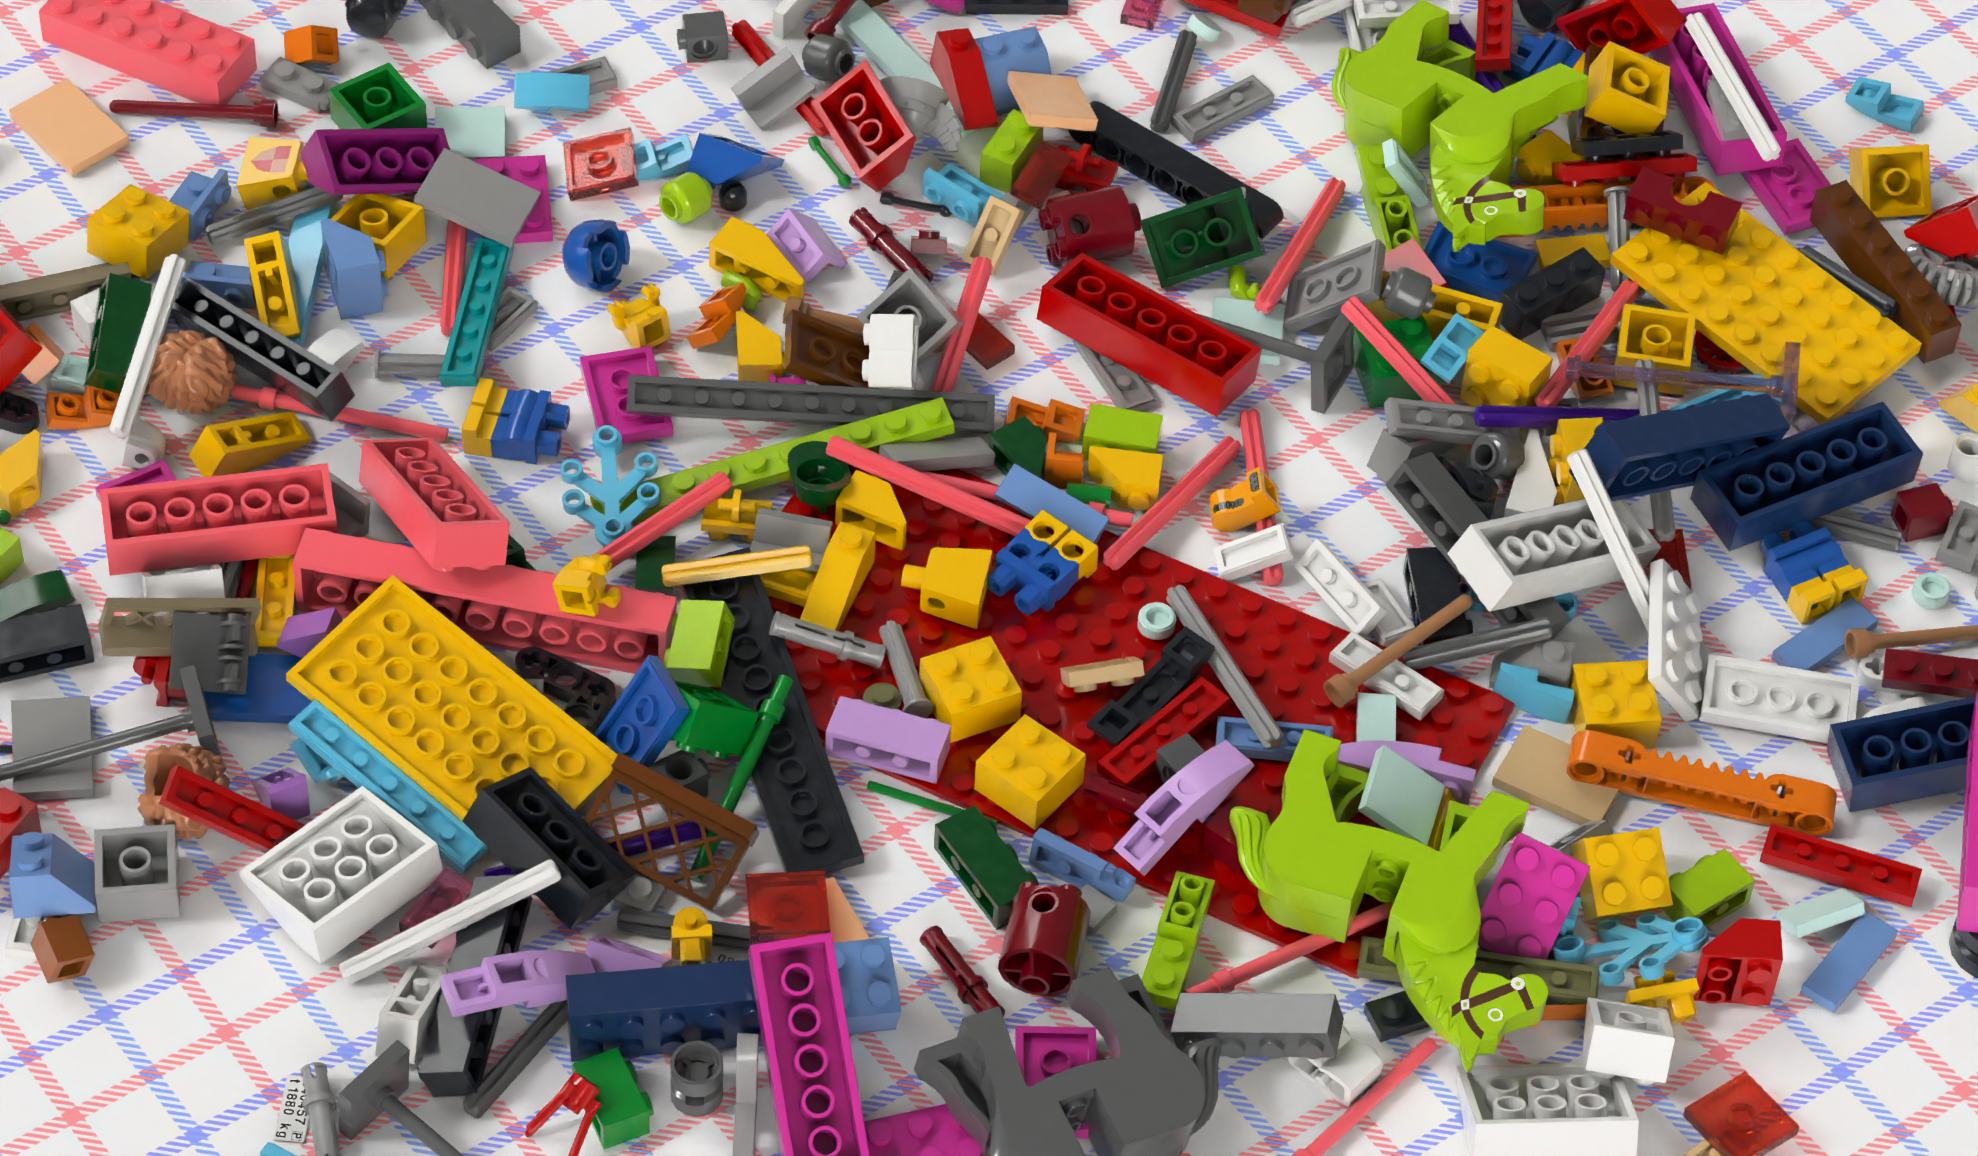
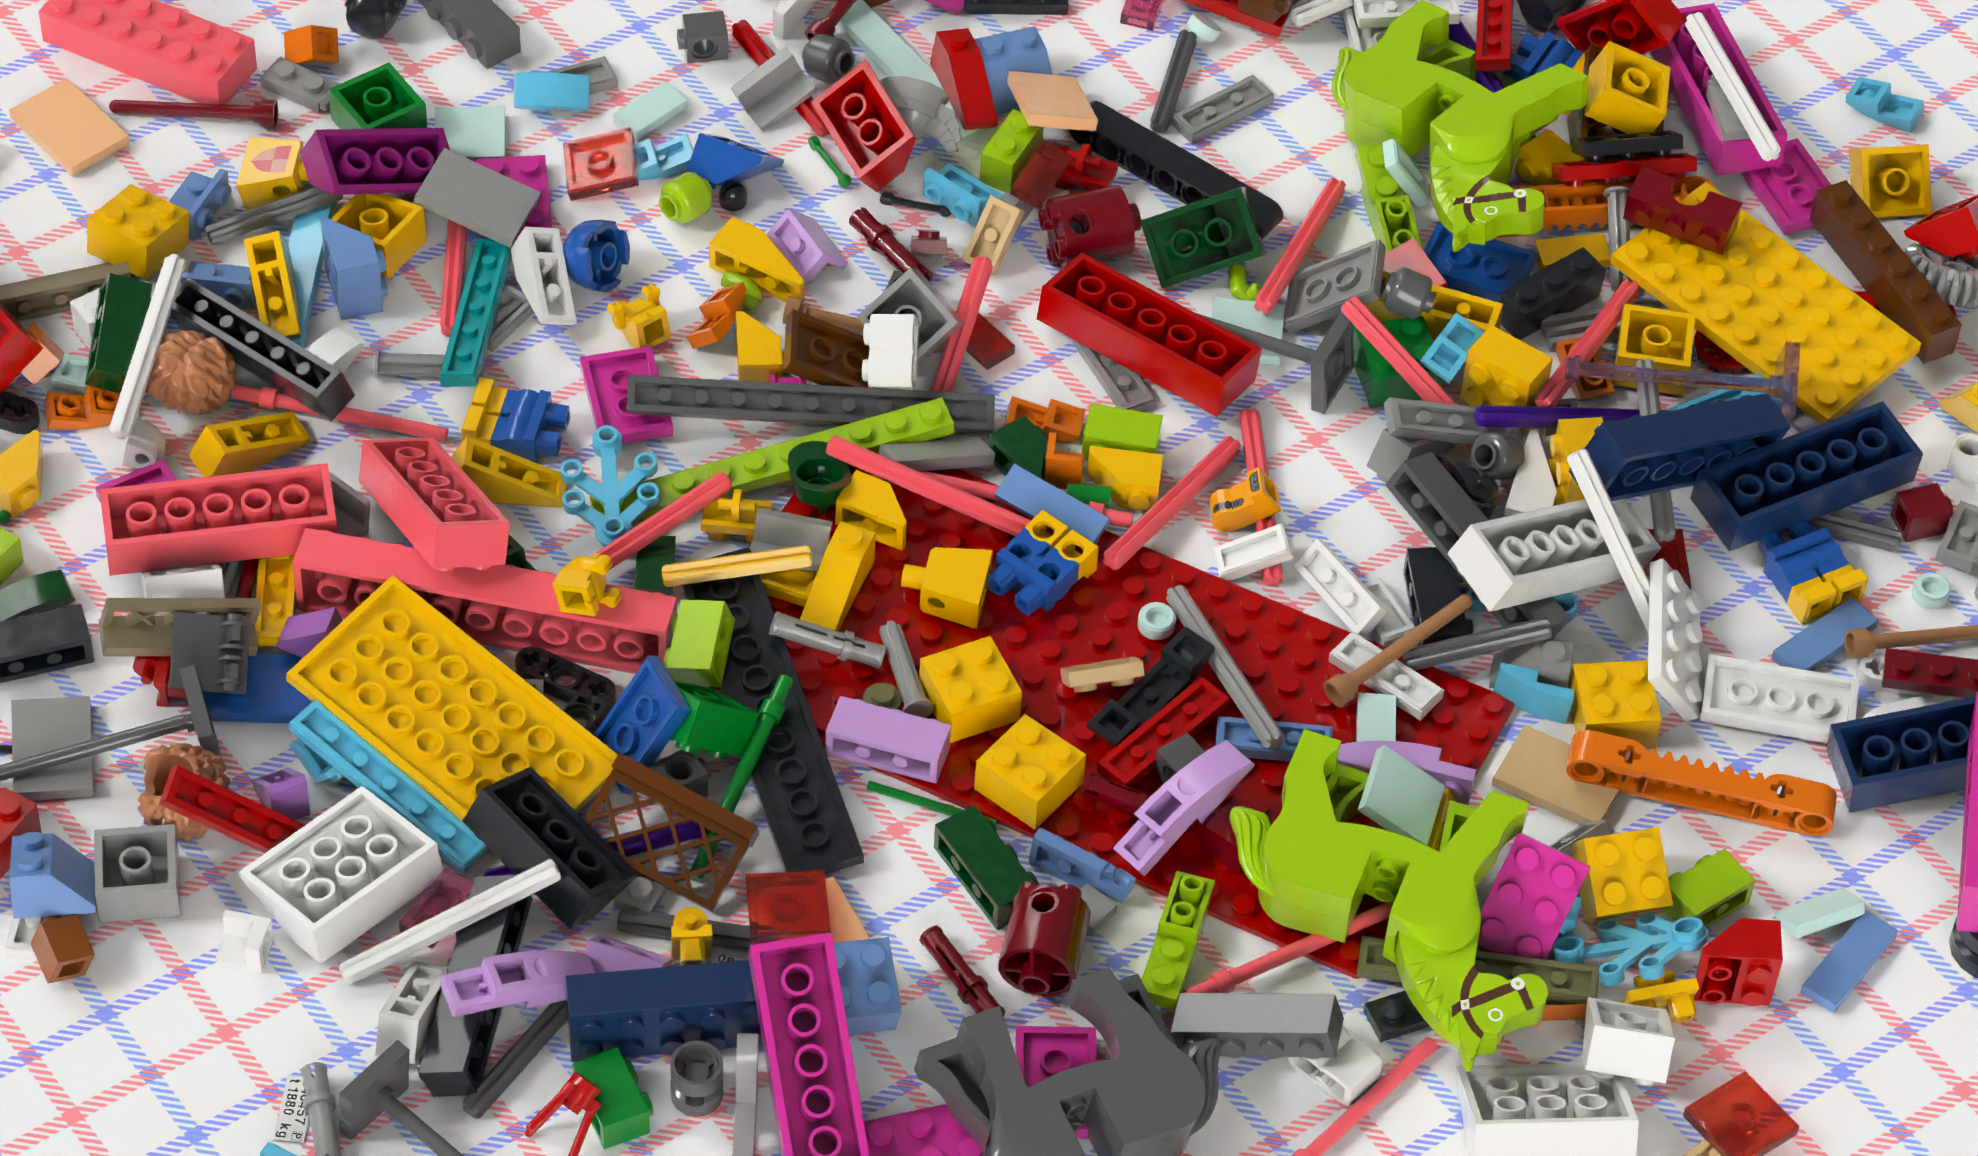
red plate [1759,823,1922,907] -> none
black axle [1797,245,1898,318] -> none
none -> white panel [216,910,274,974]
none -> yellow slope [451,436,566,508]
none -> white slope [511,227,577,325]
none -> light aqua tile [613,81,688,141]

